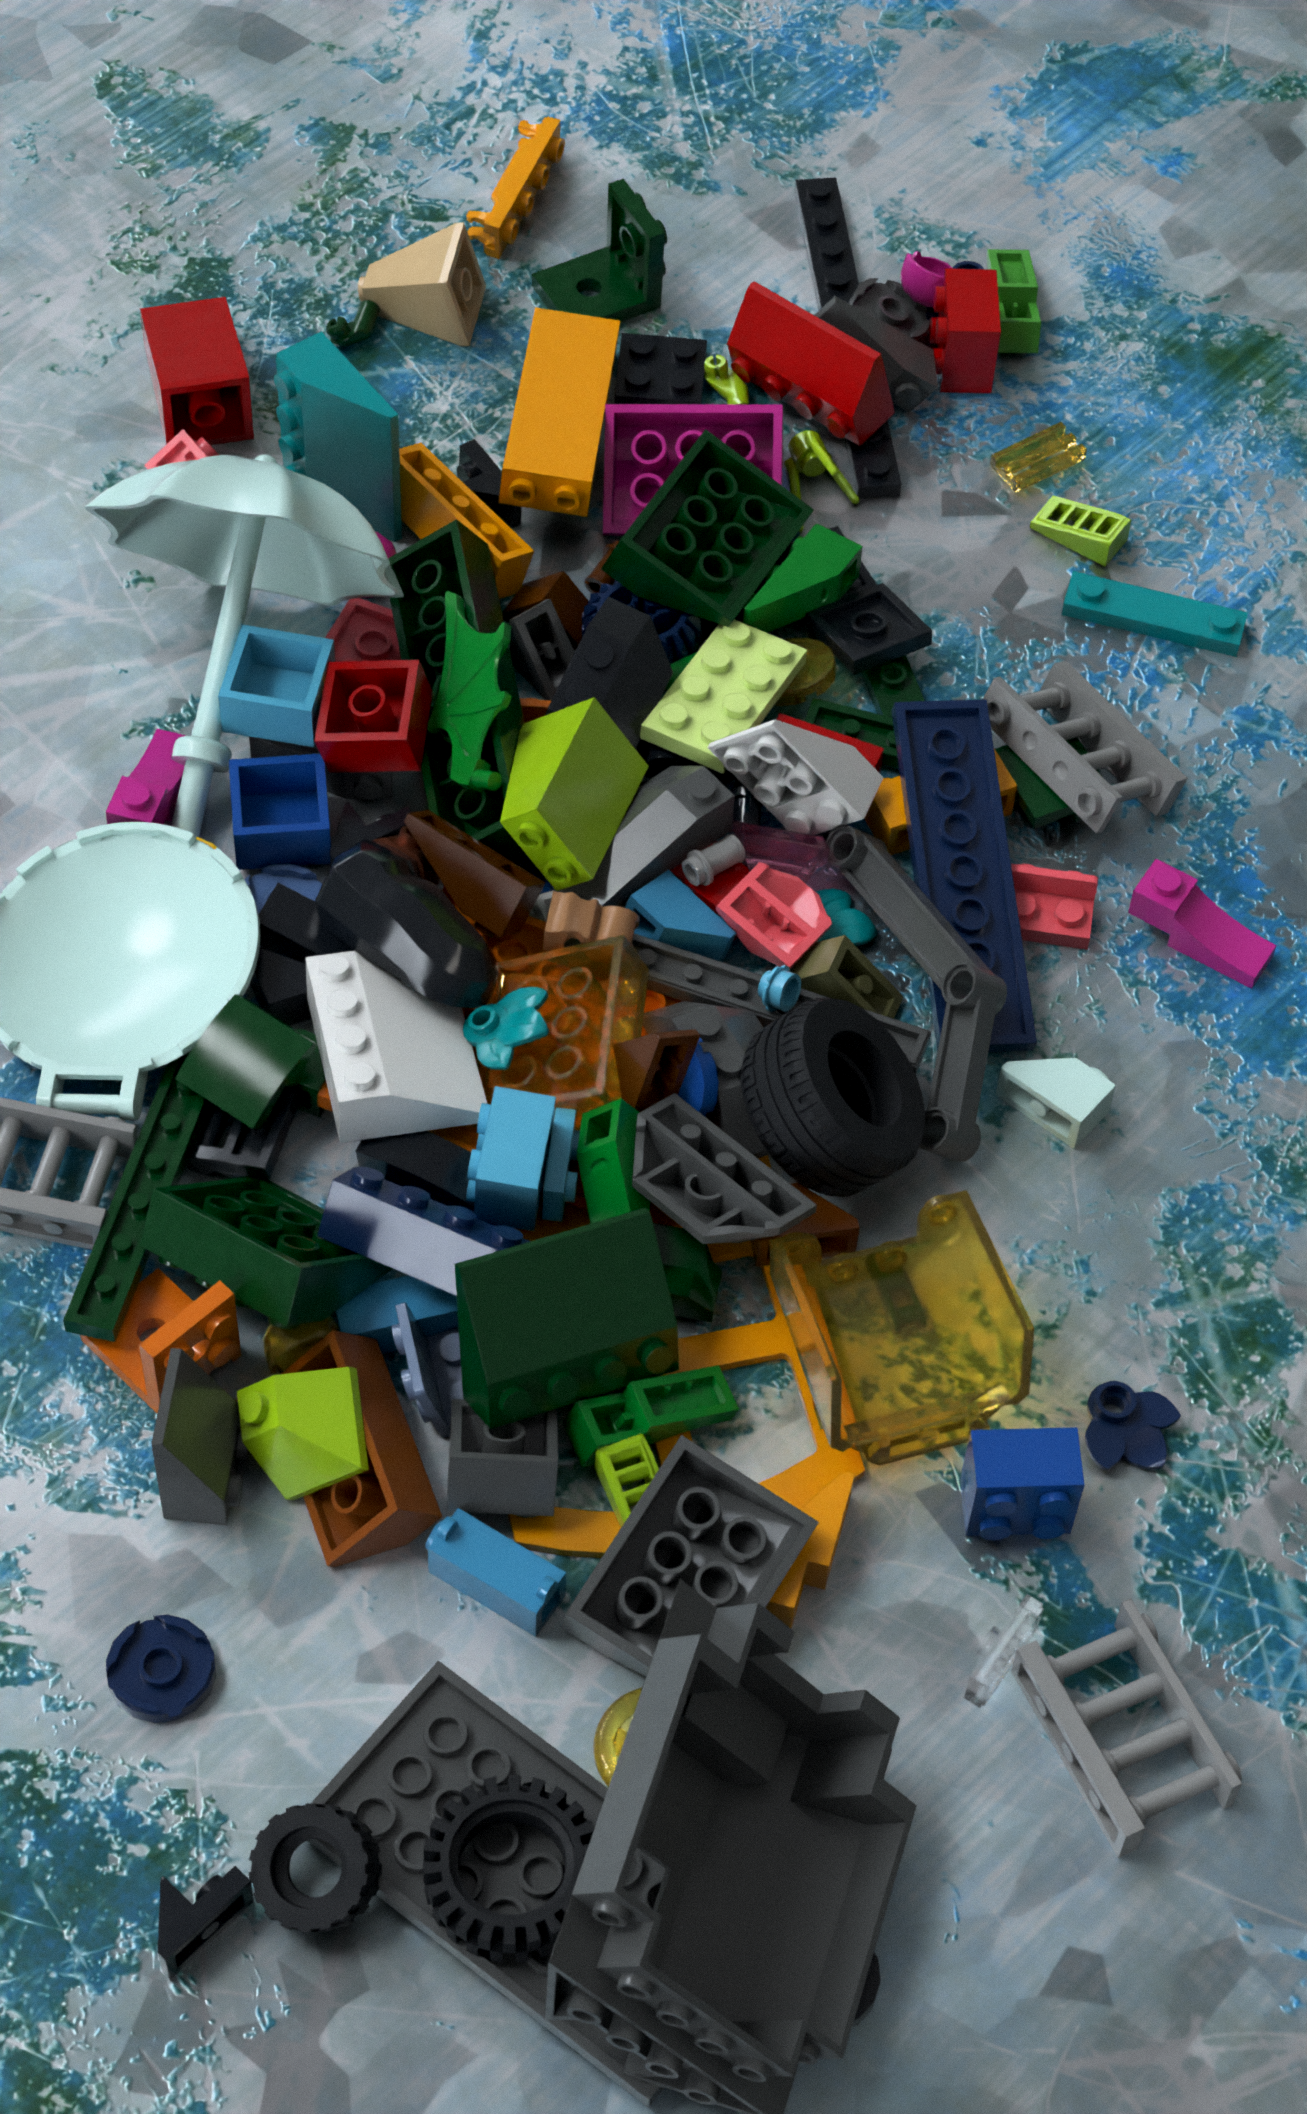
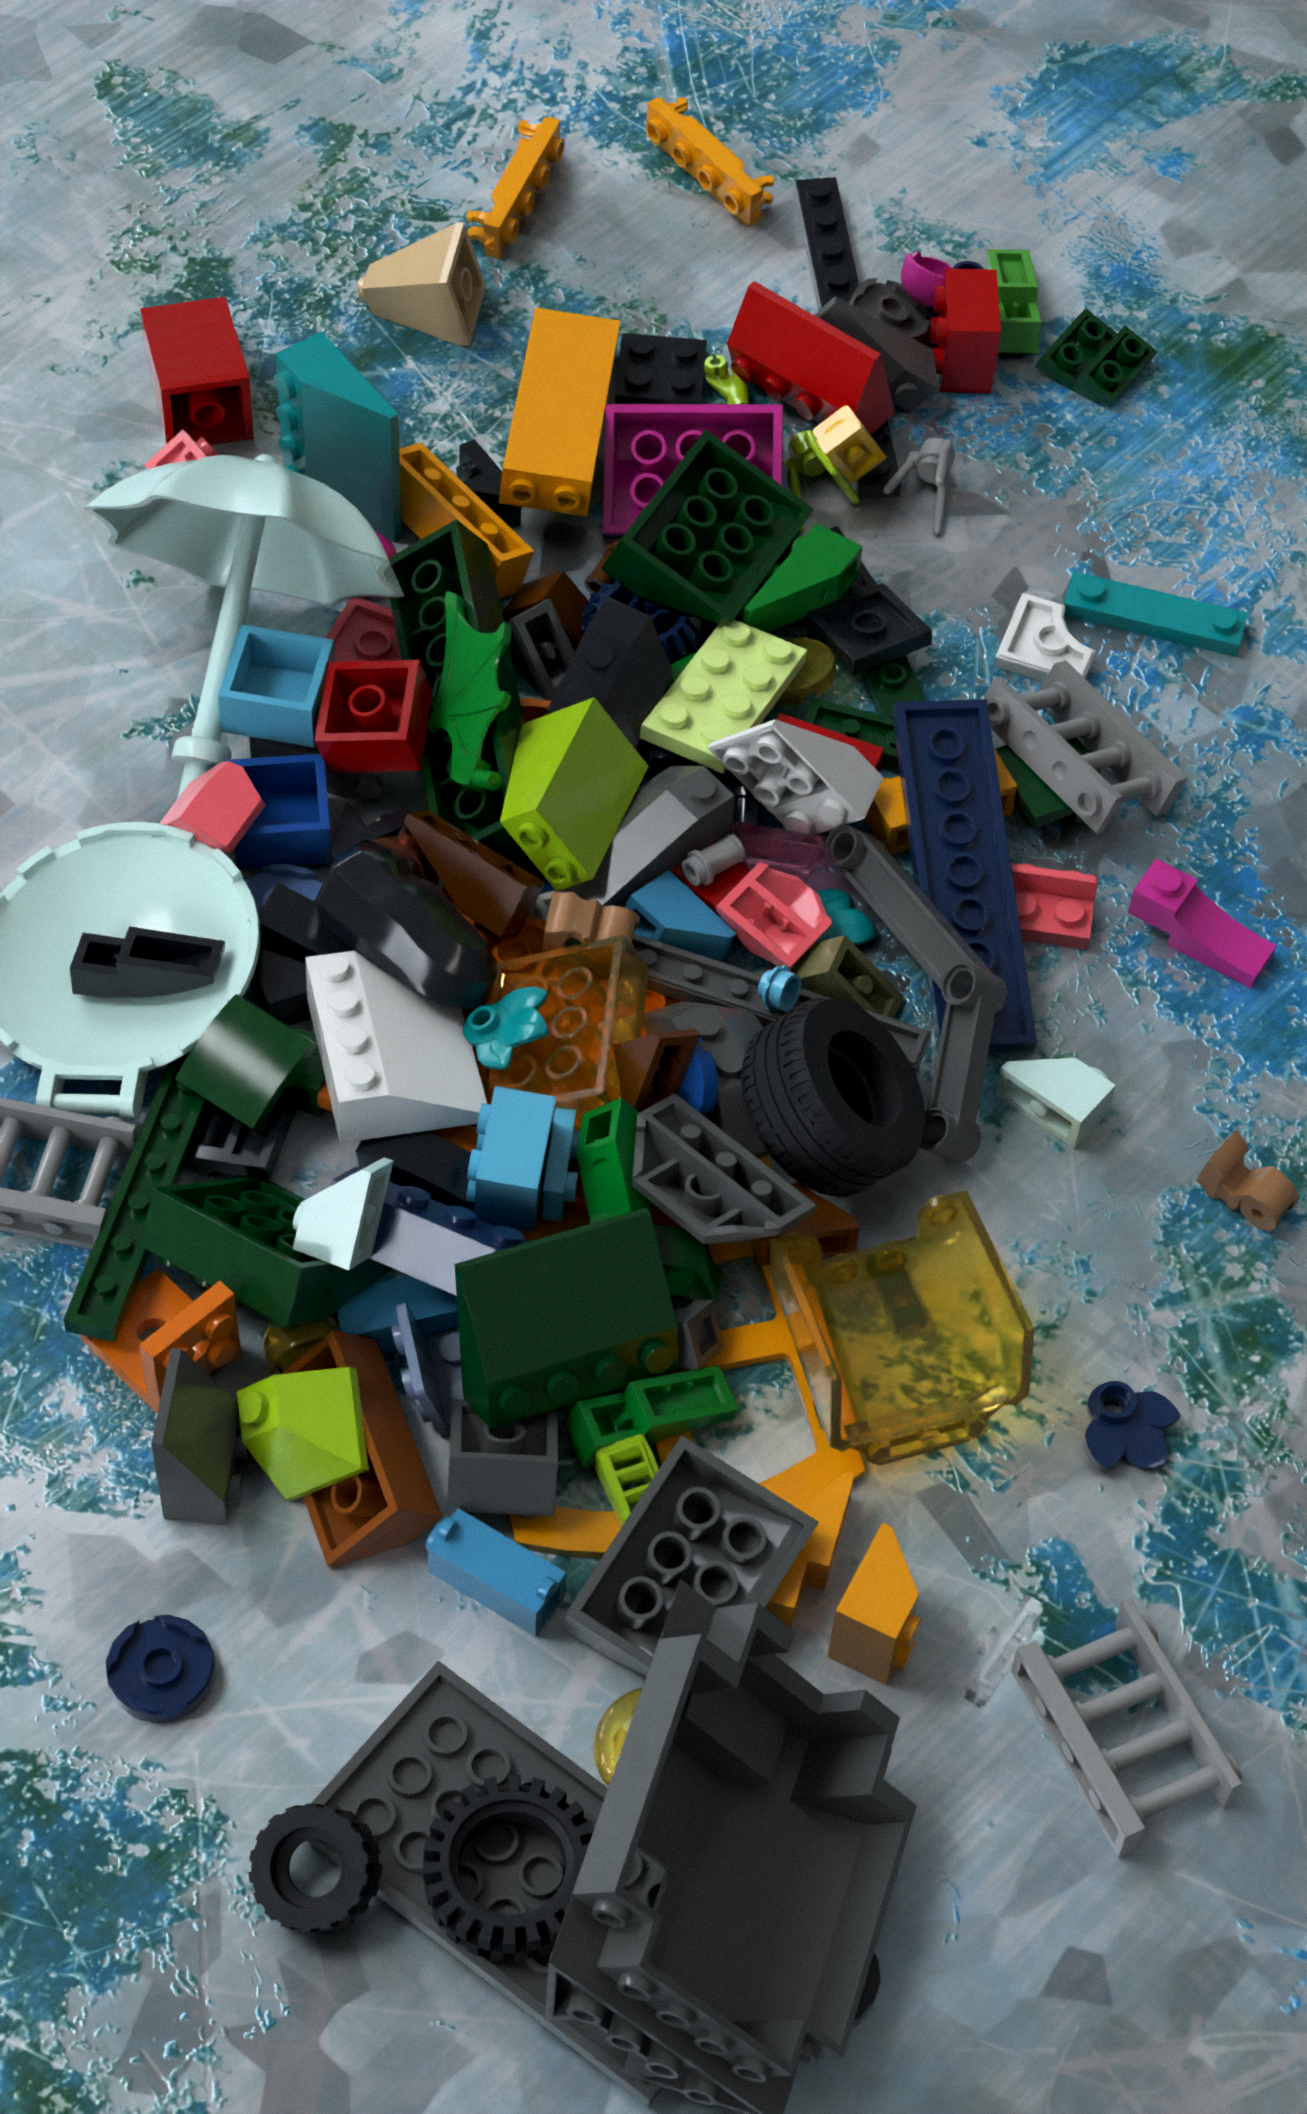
dark pink slope [106,728,187,824] -> none
black slope [158,1866,254,1980] -> none
dark green arm [326,300,380,348] -> none
dark green bracket [532,178,667,323] -> none
blue piece [960,1427,1085,1540] -> none
clear yellow tile [990,422,1087,493] -> none
lime slope [1029,495,1132,567] -> none
none -> black slope [70,926,225,998]
none -> coral slope [159,761,265,853]
none -> light aqua slope [293,1157,394,1271]
none -> light orange piece [645,97,775,227]
none -> dark grey tile [674,1300,724,1370]
none -> yellow slope [813,405,887,484]
none -> light orange slope [827,1522,922,1685]
none -> light grey plant [883,437,955,536]
none -> white tile [994,593,1095,682]
none -> dark green slope [1035,308,1158,406]
none -> medium nougat leg [1196,1130,1299,1231]

